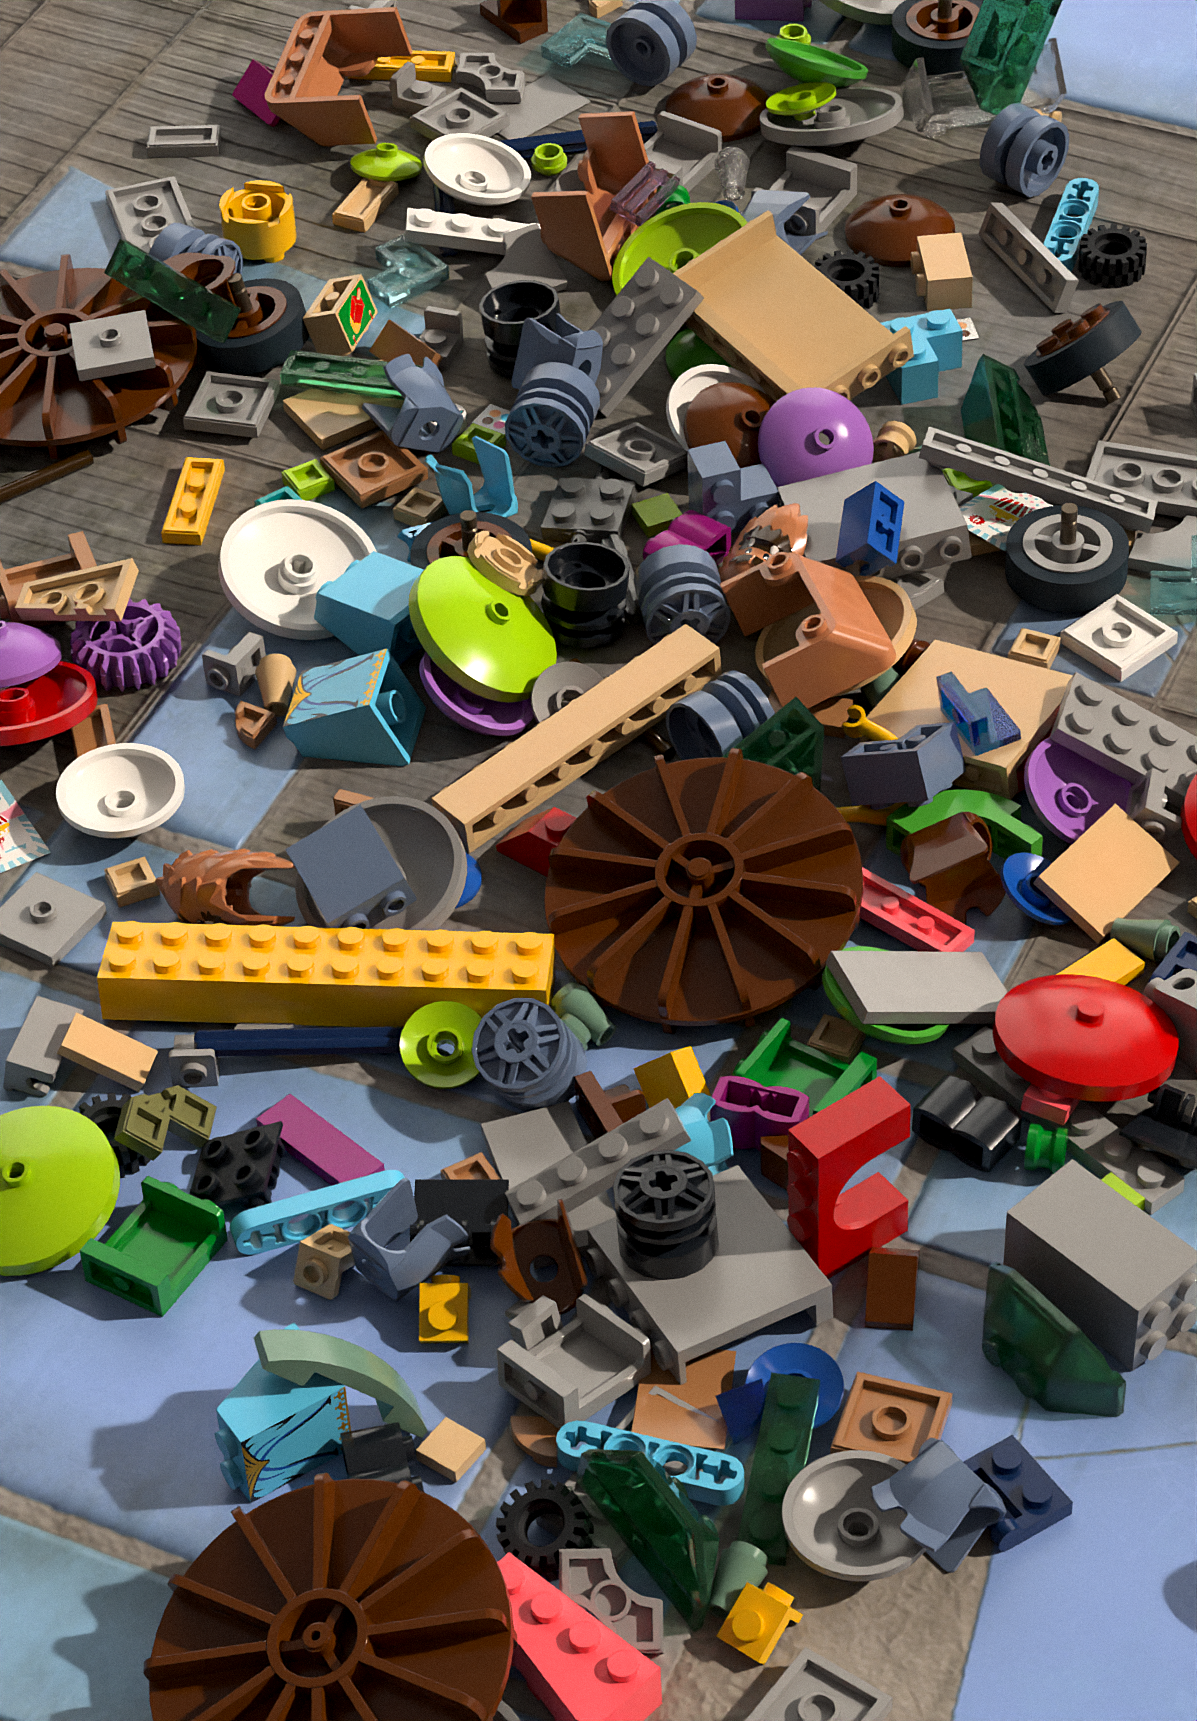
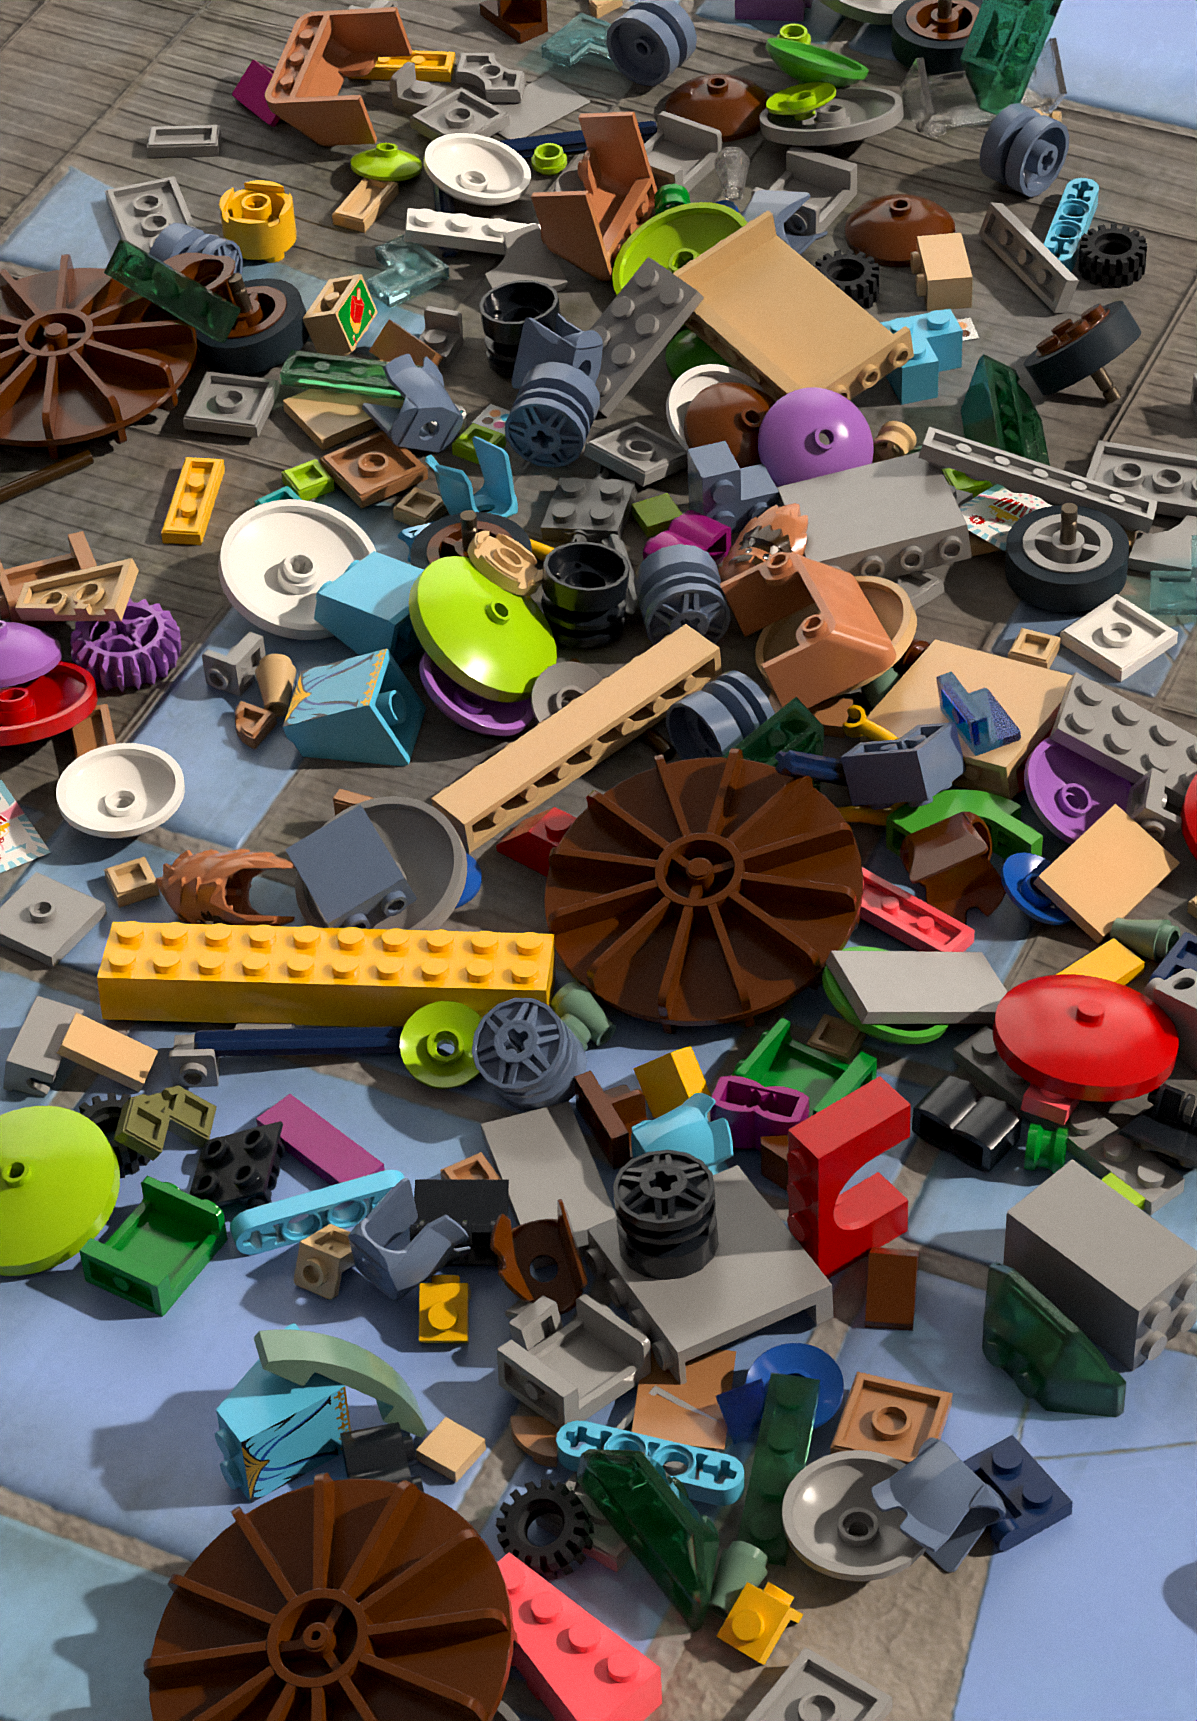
light grey plate [70,310,156,381] -> none
light grey plate [505,1098,692,1225] -> none
light grey tile [559,1548,664,1654] -> none
tile [609,161,680,227] -> none
blue hinge [835,481,905,576] -> none
none -> dark blue axle [774,750,848,787]

